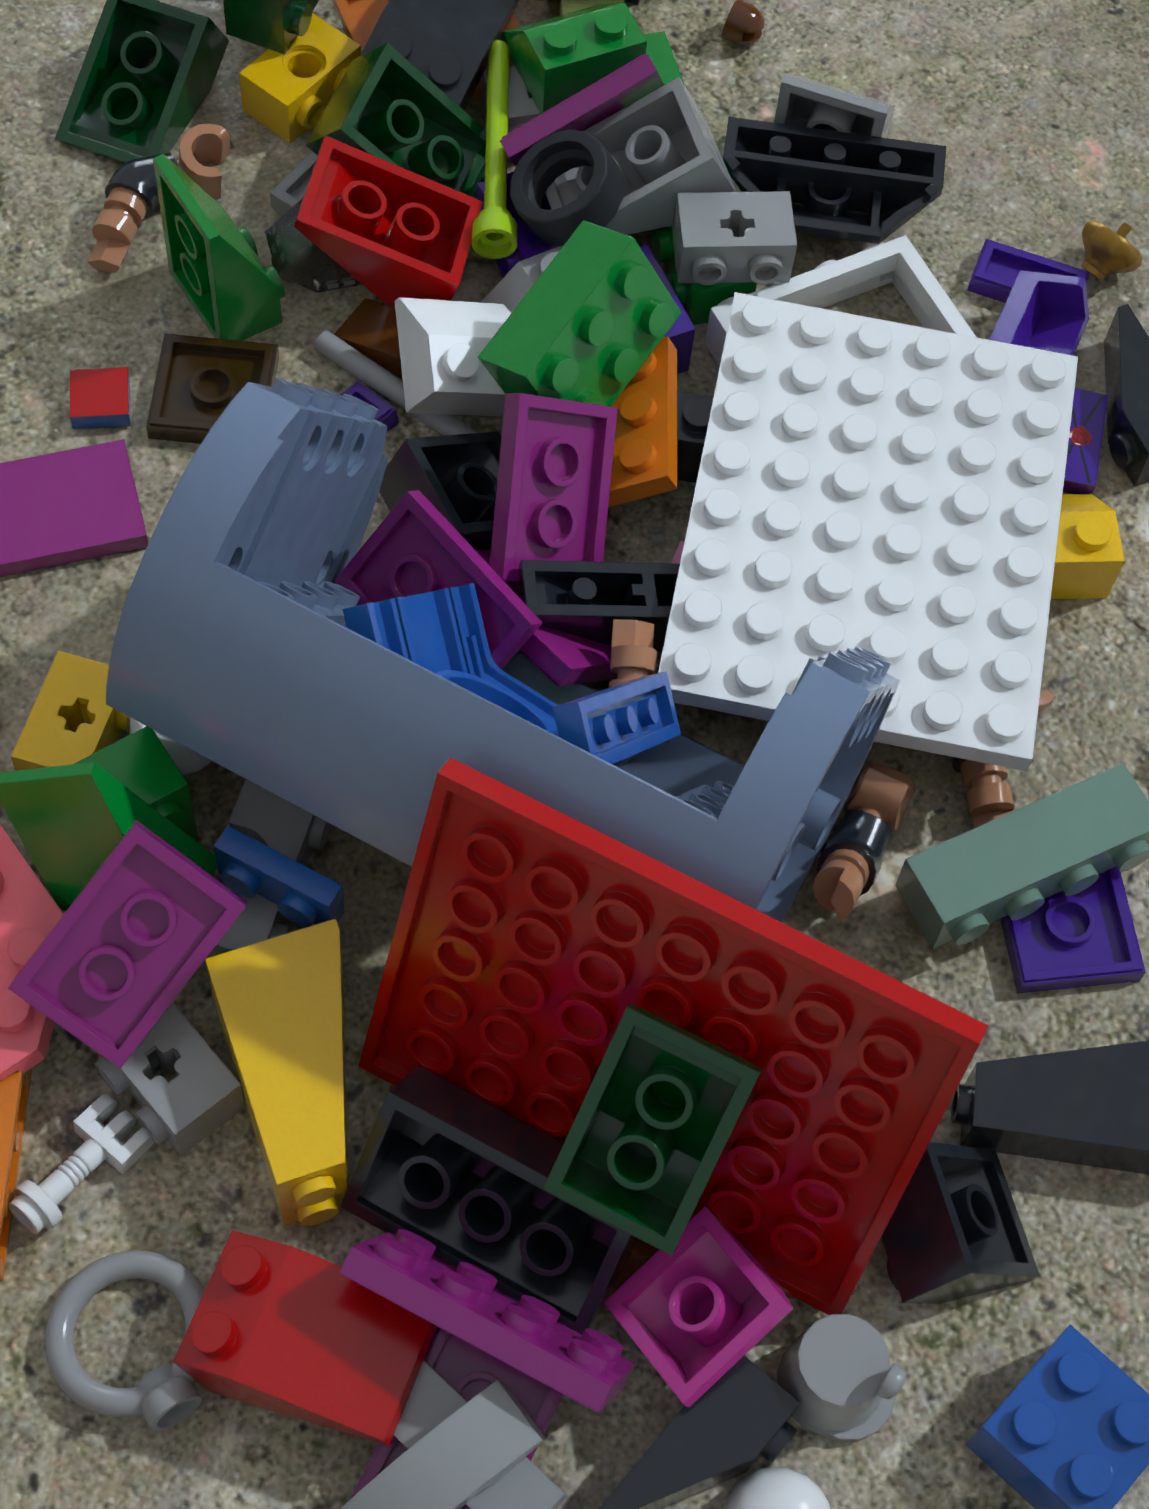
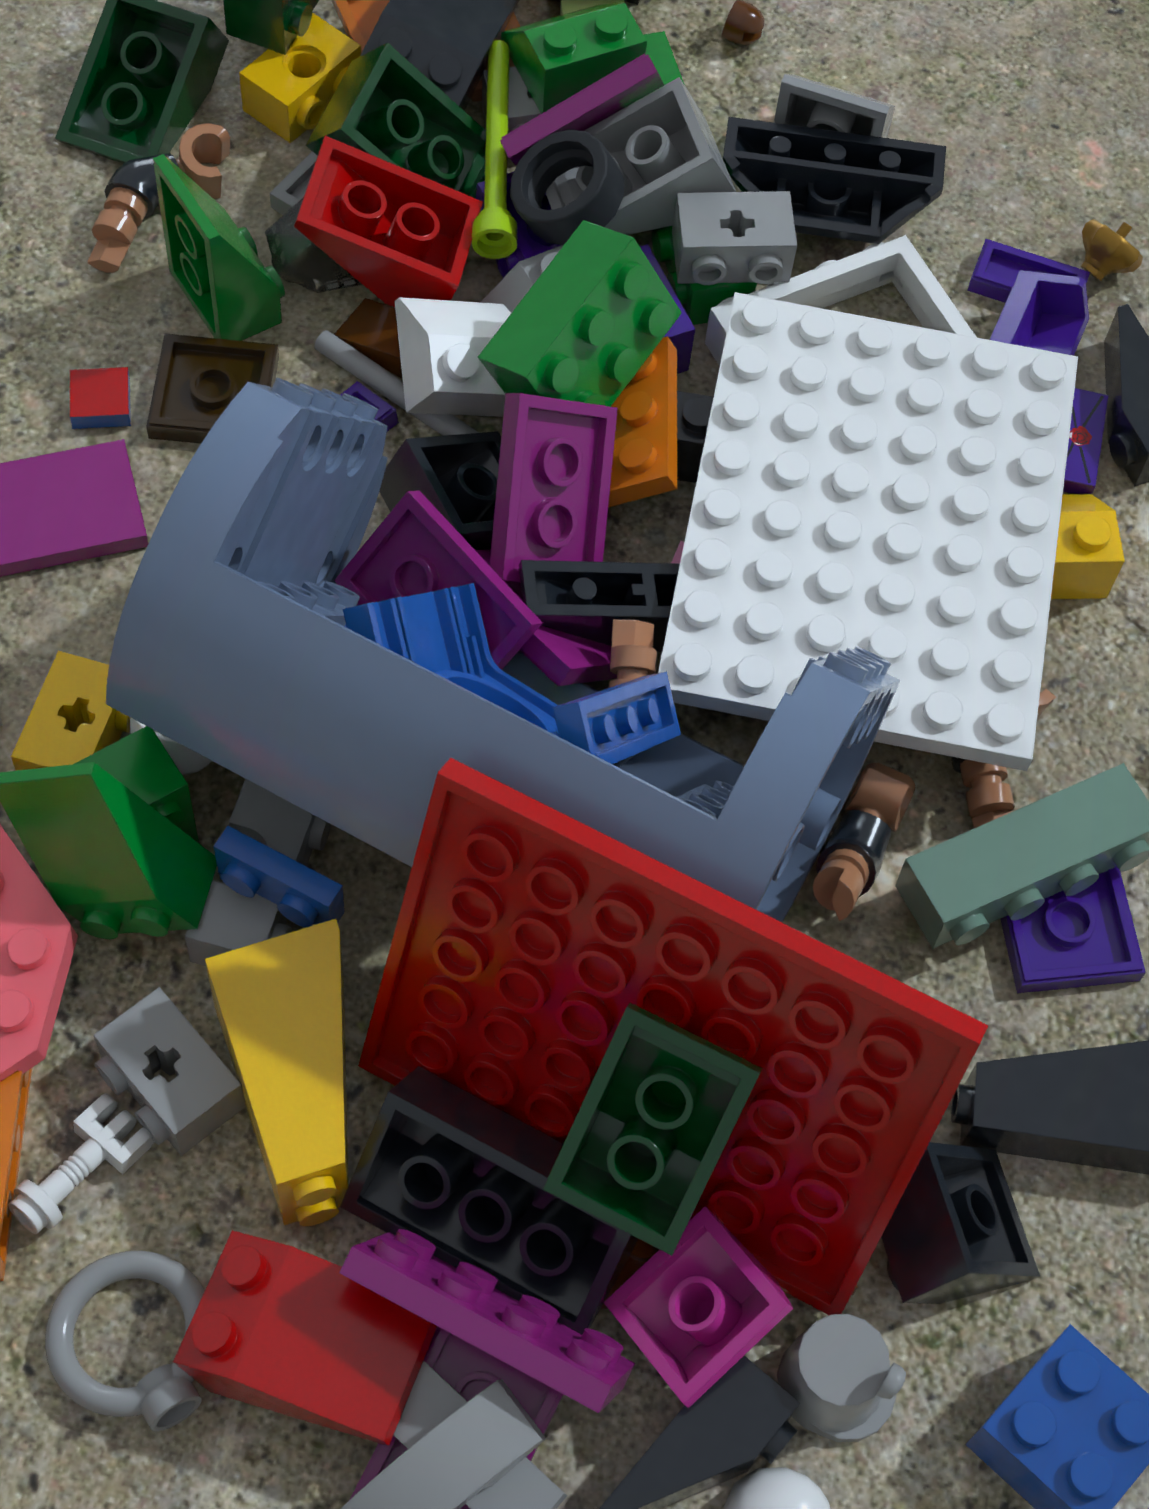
magenta plate [8,820,247,1069] -> none

